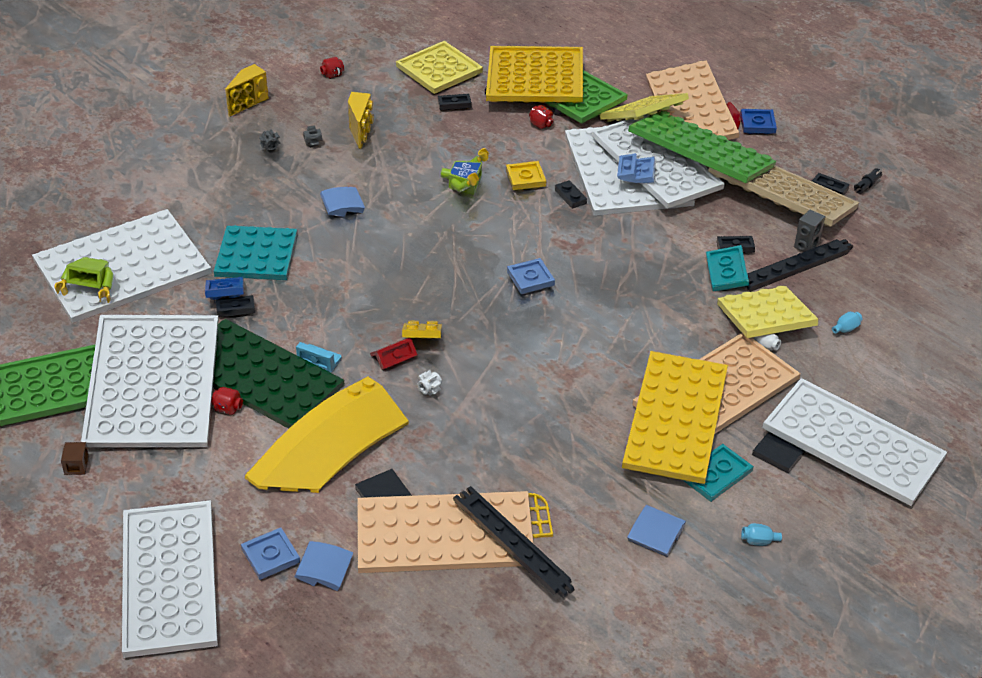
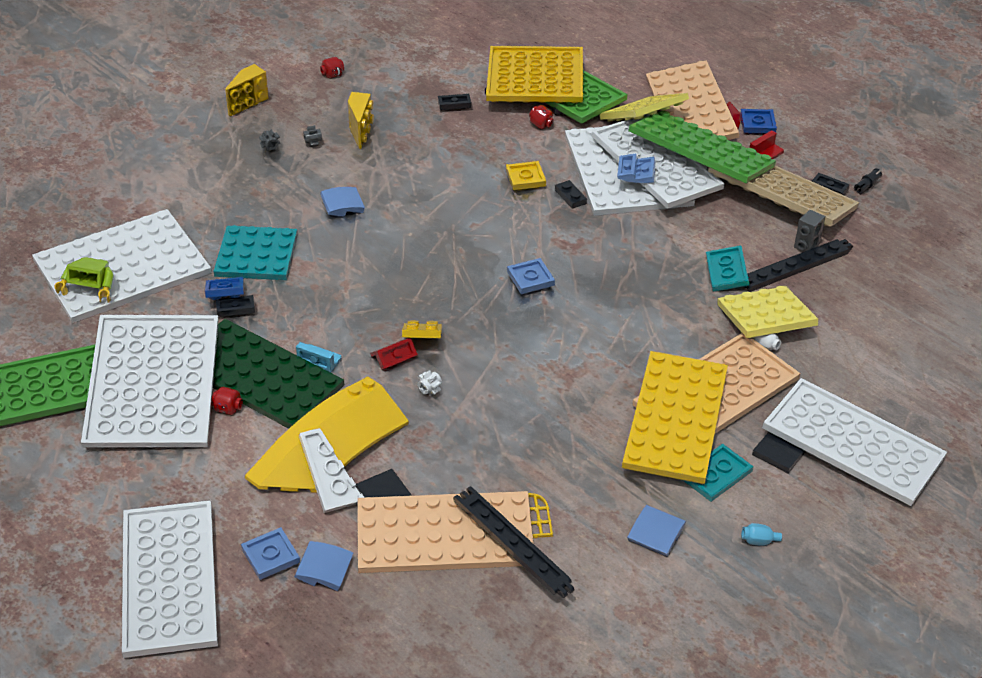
reddish brown brick [61,442,89,475] -> none
light yellow plate [396,41,483,94] -> none
torso [441,148,489,195] -> none
black plate [716,236,755,253] -> none
medium azure plant [832,311,863,334] -> none
none -> white wing [299,428,364,513]
none -> red panel [749,130,784,159]

